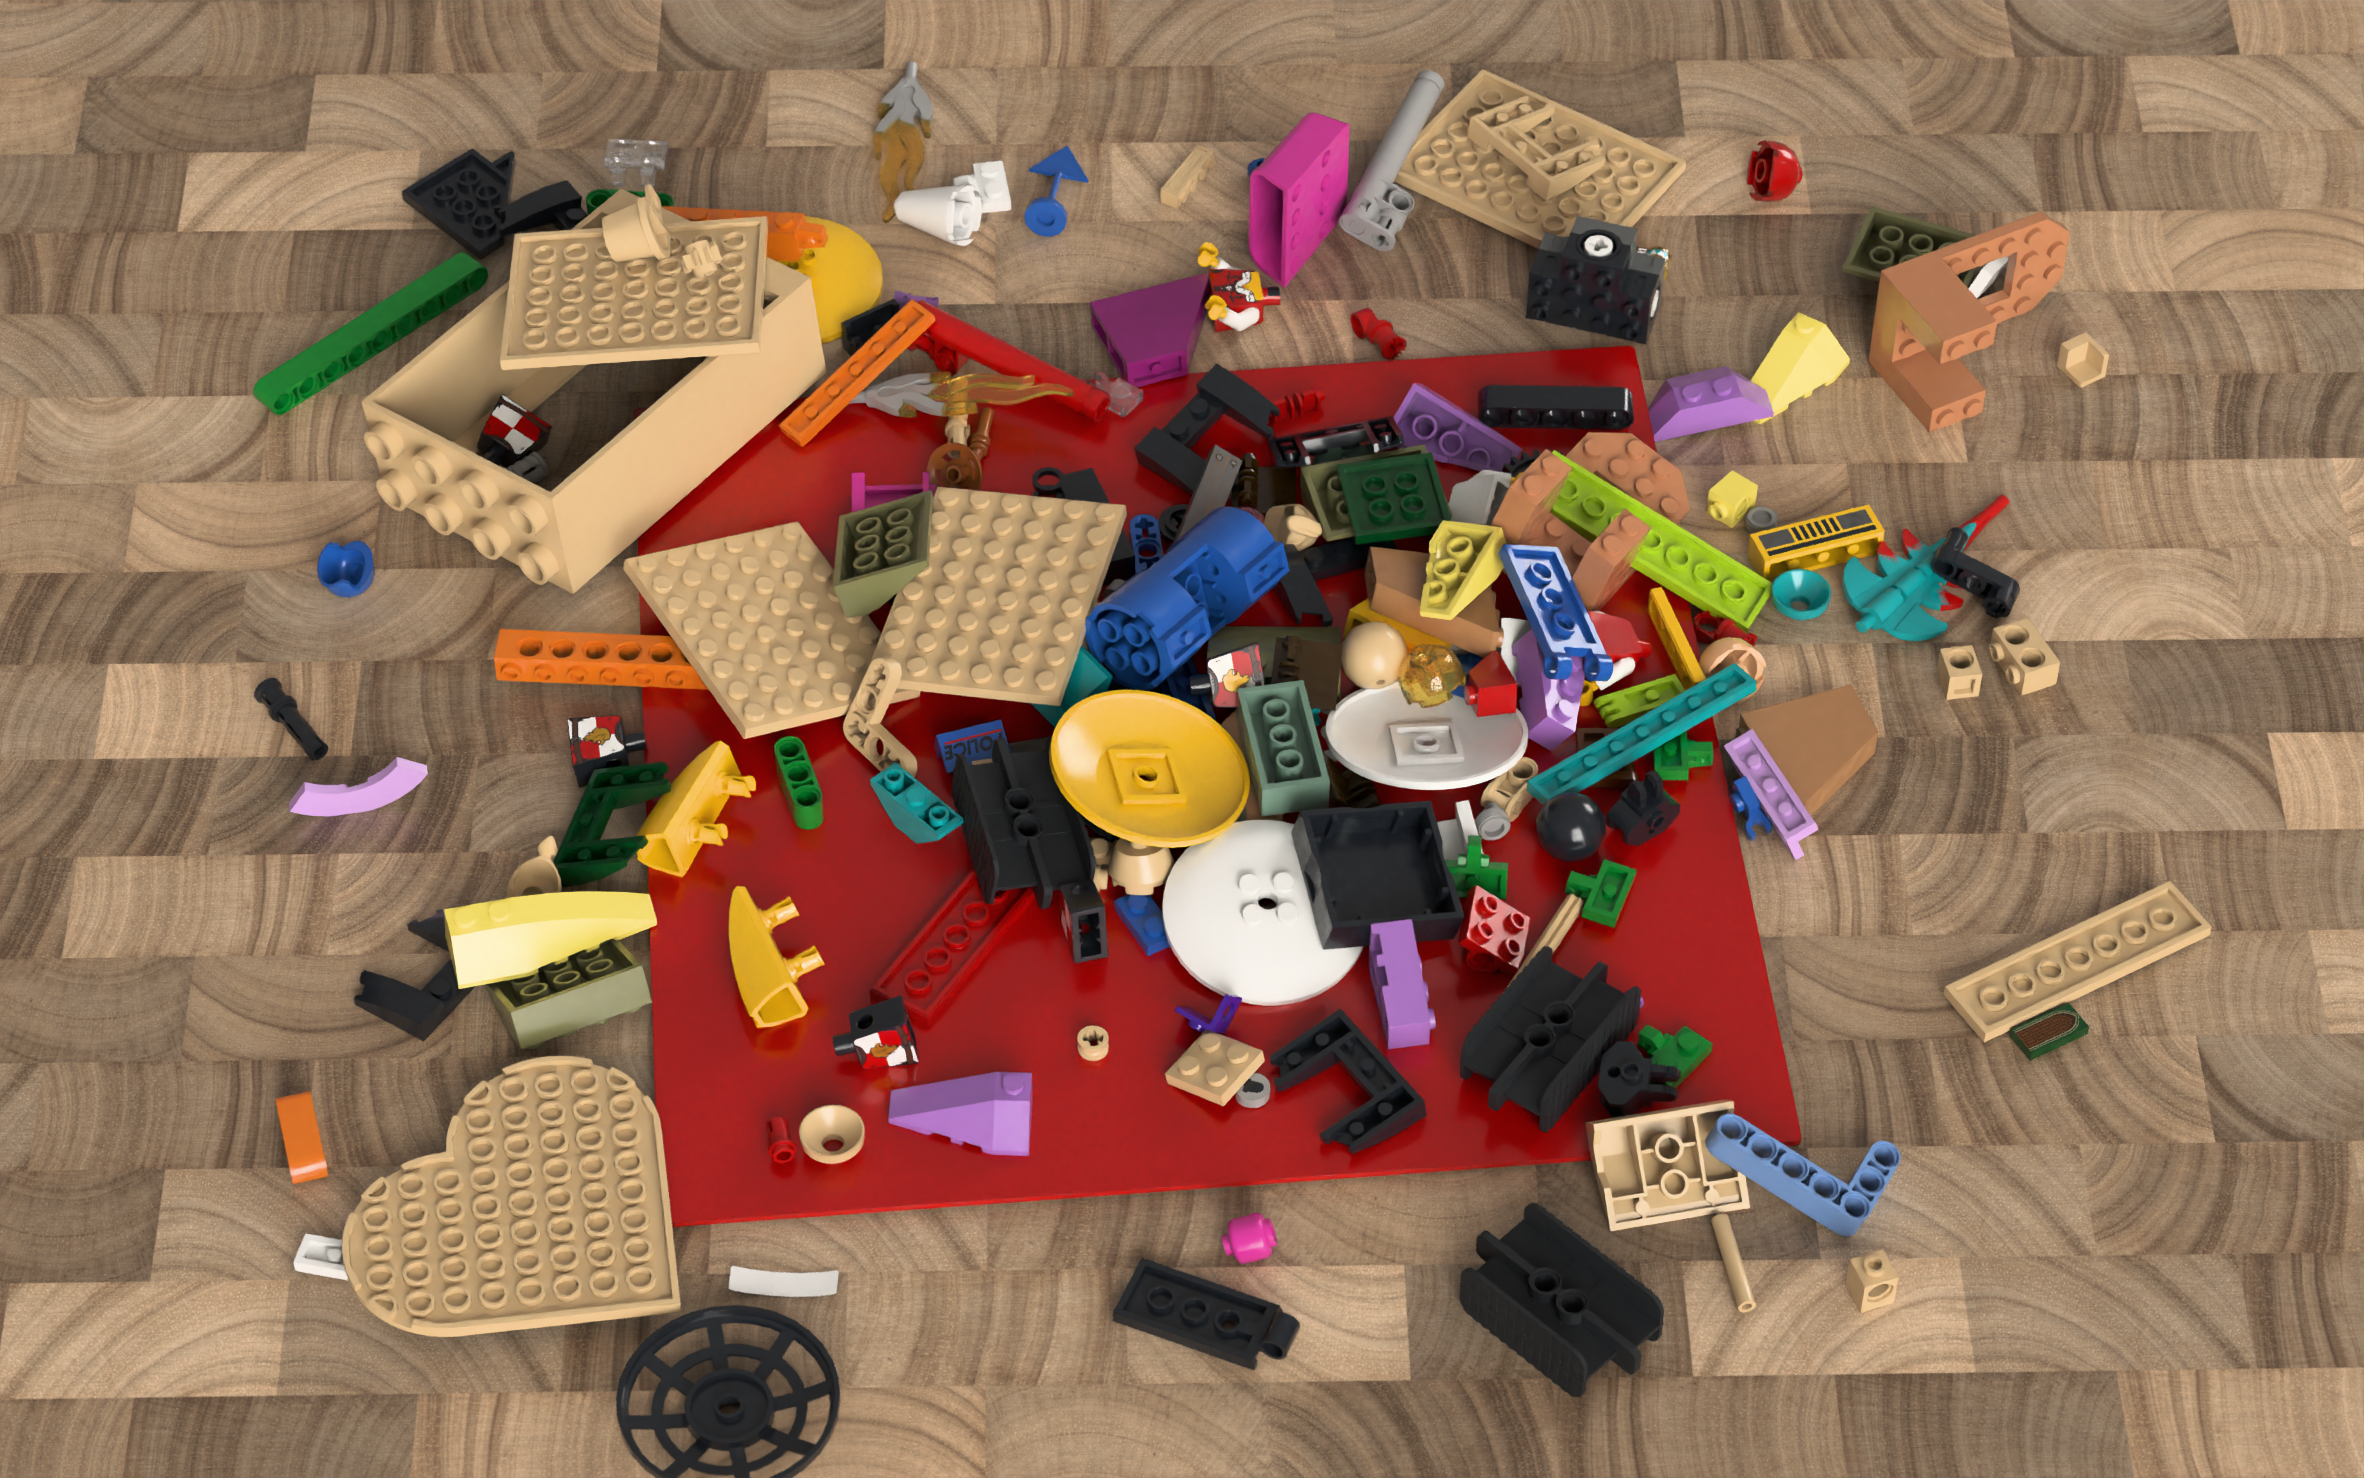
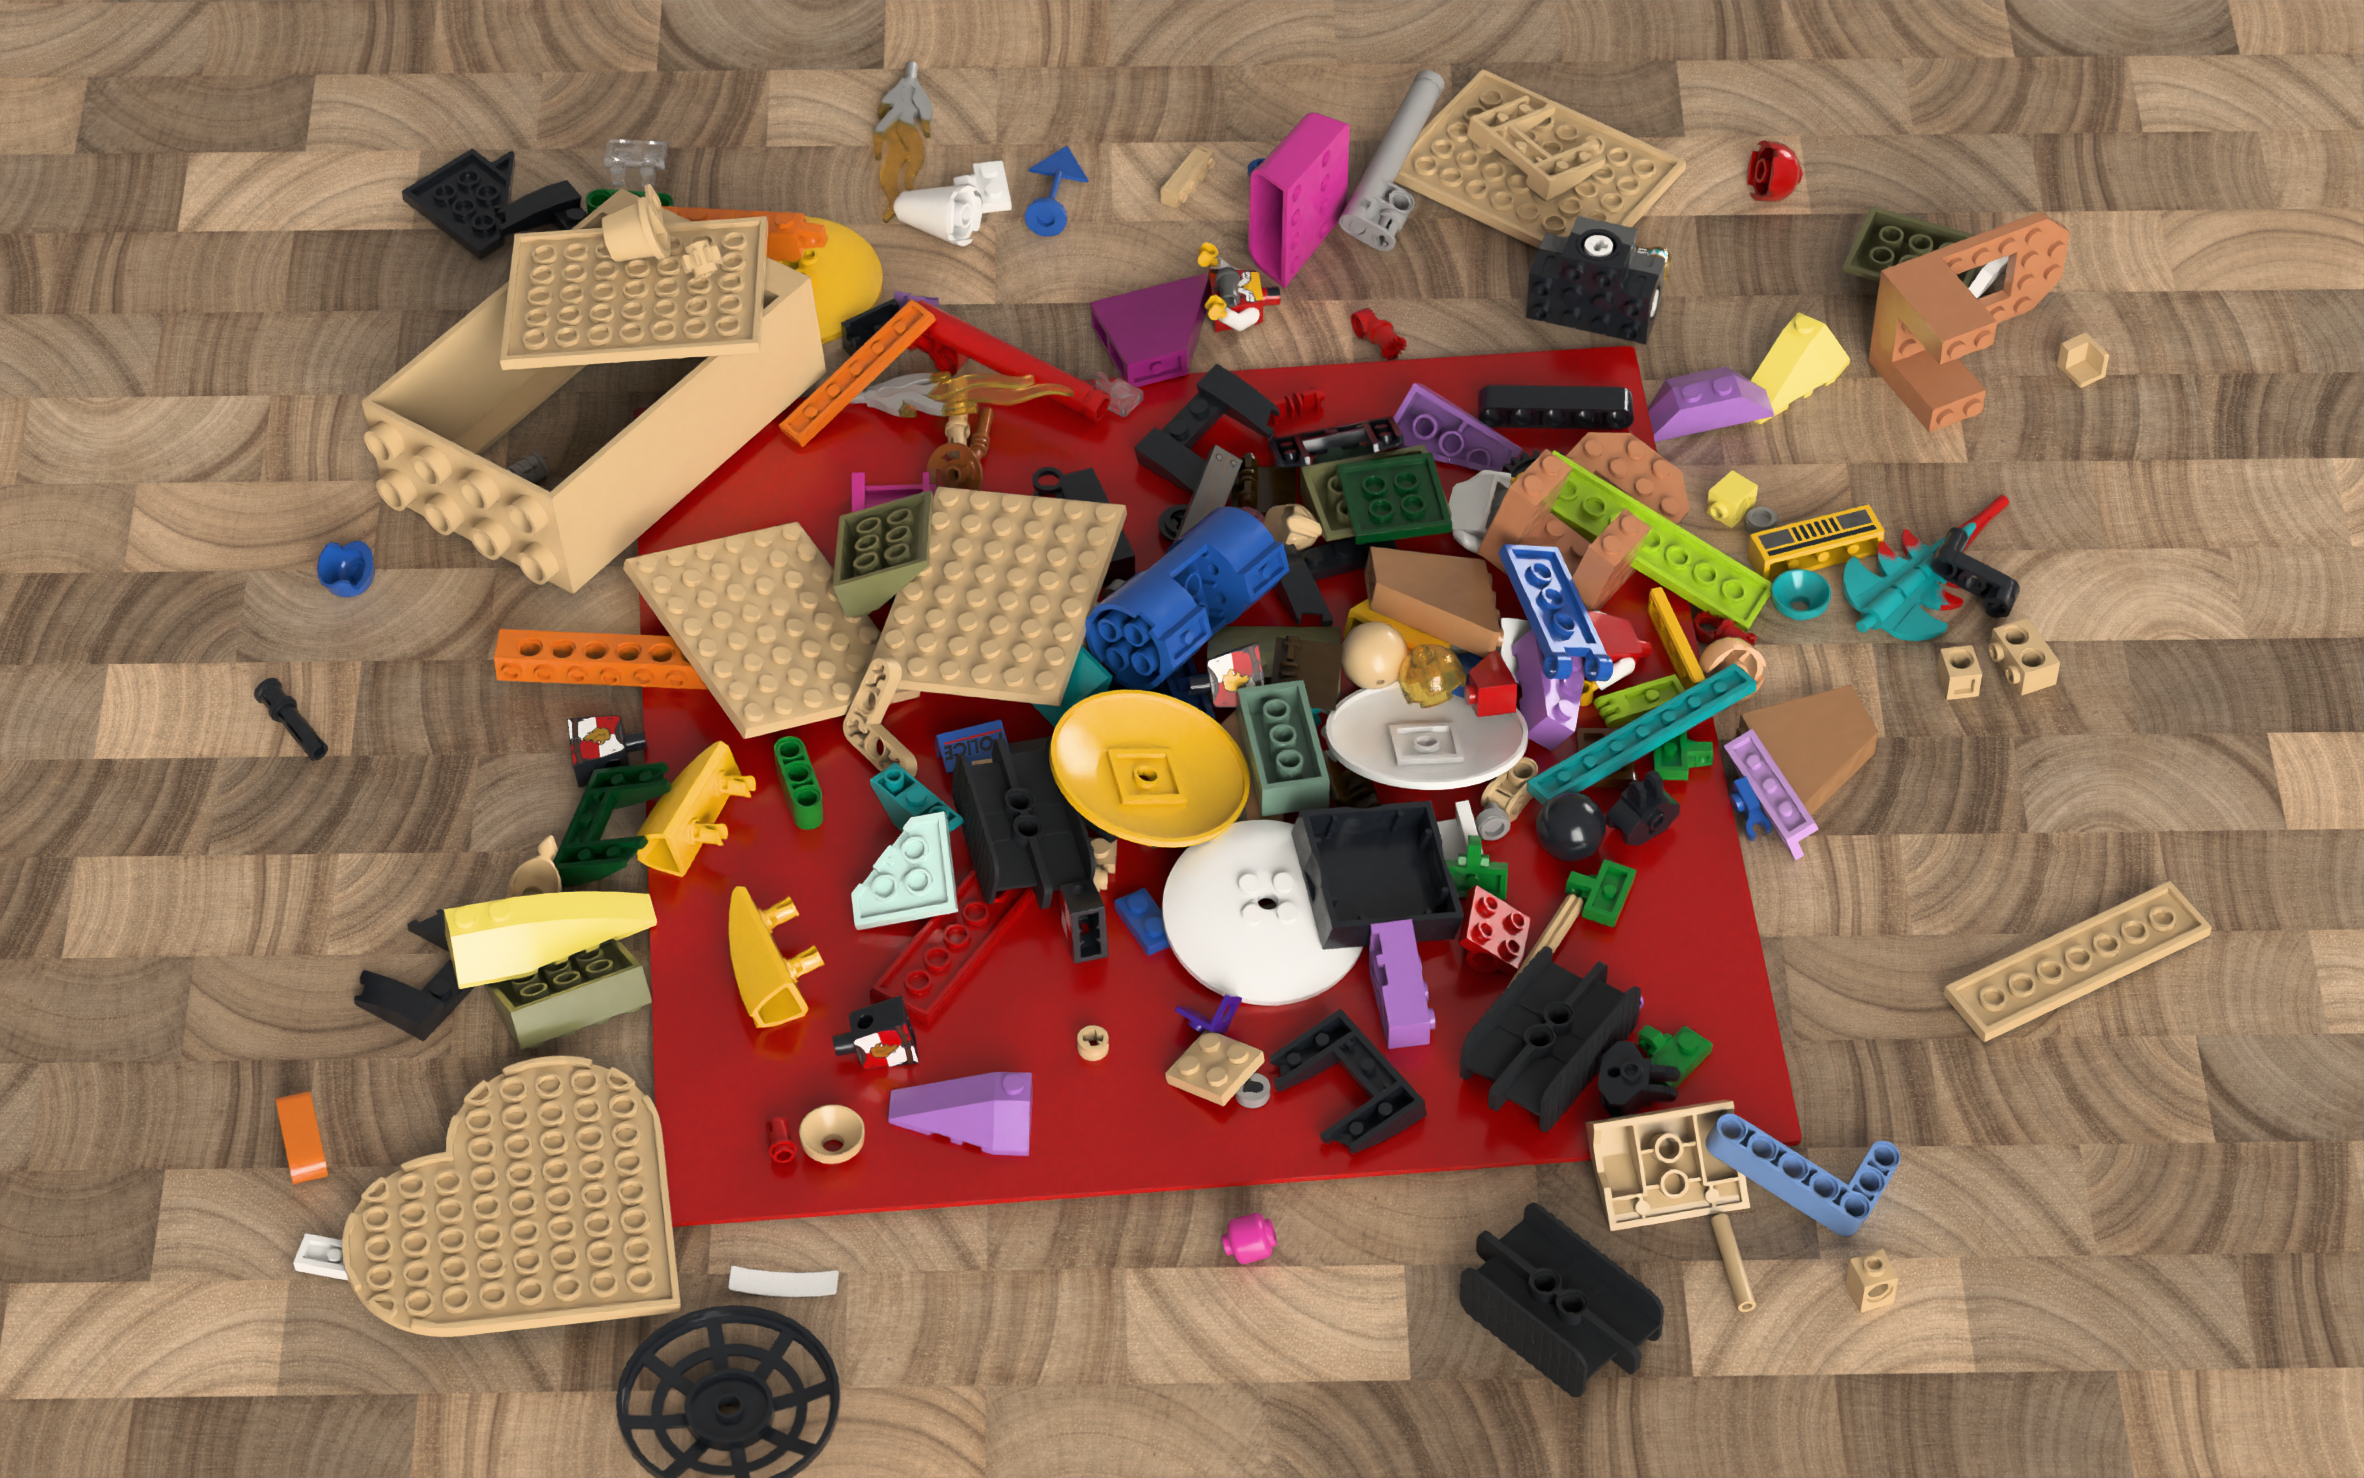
green beam [253,252,489,415] -> none
lavender tile [289,757,428,817] -> none
torso [477,394,552,468] -> none
tan cone [1108,838,1175,895] -> none
black hinge [1113,1258,1300,1371] -> none
blue beam [1130,514,1163,574] -> none
light yellow wedge [1420,520,1506,620] -> none
tile [2010,1003,2089,1061] -> none
none -> light aqua plate [851,811,958,930]
none -> dark grey pin [1215,267,1240,308]

